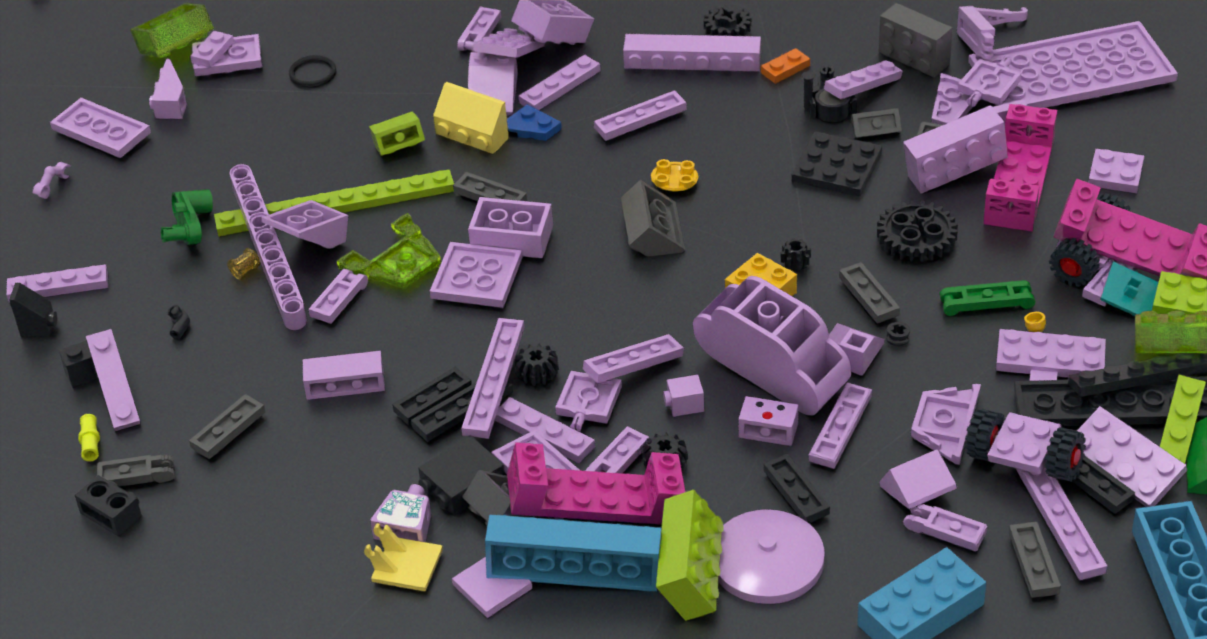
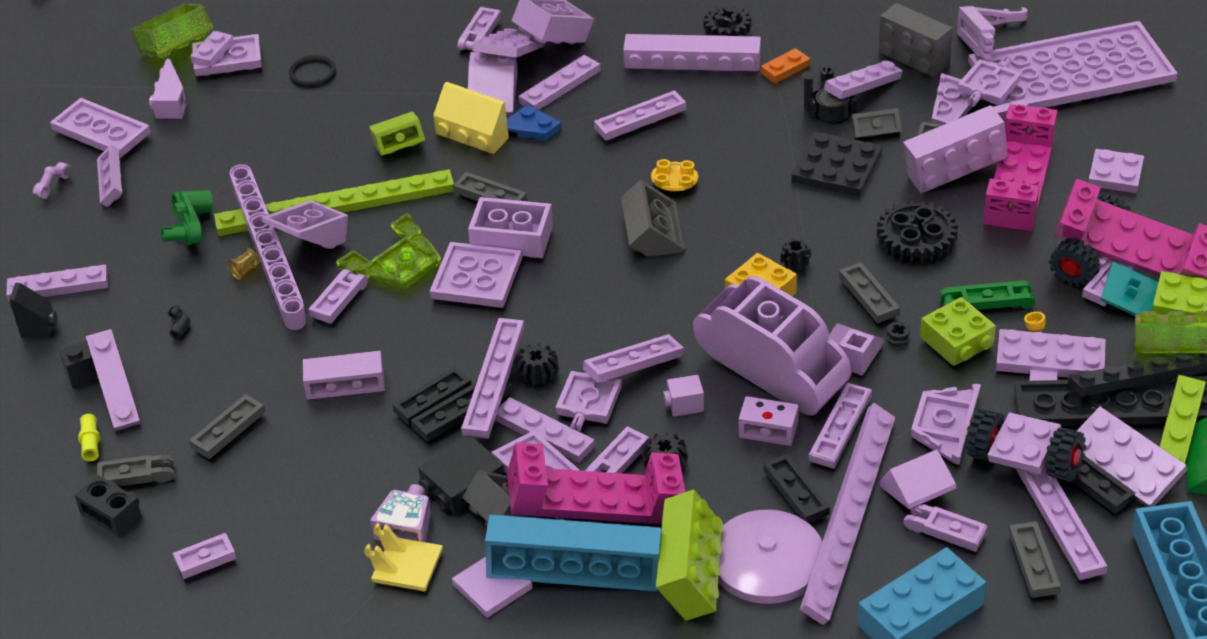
none -> lavender plate [97,144,123,207]
none -> lavender plate [173,533,237,579]
none -> lavender plate [800,403,895,625]
none -> lime brick [920,297,996,366]

